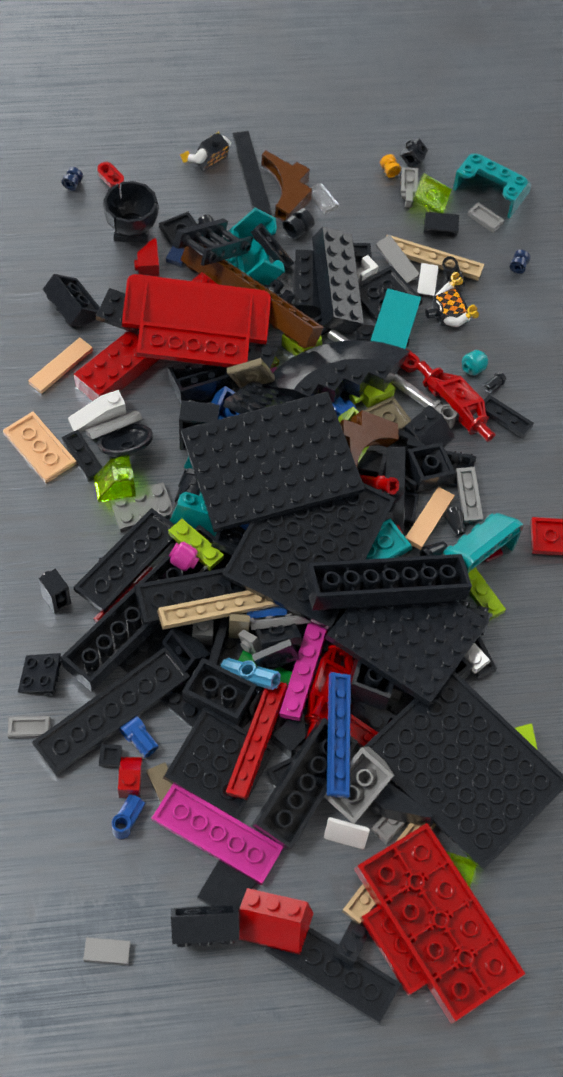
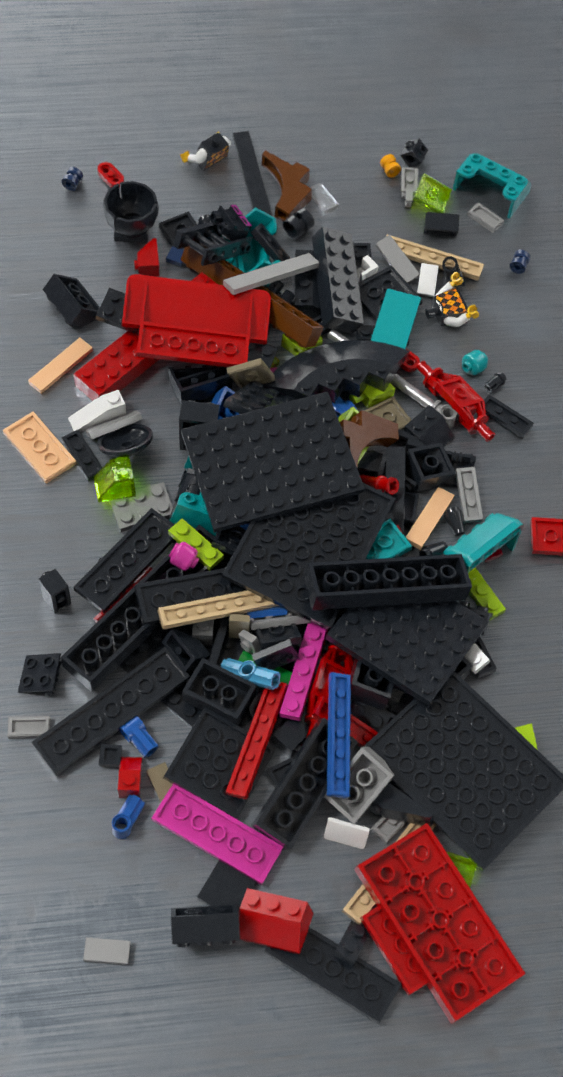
none -> black hips [209,205,252,240]
none -> light grey tile [223,253,319,295]

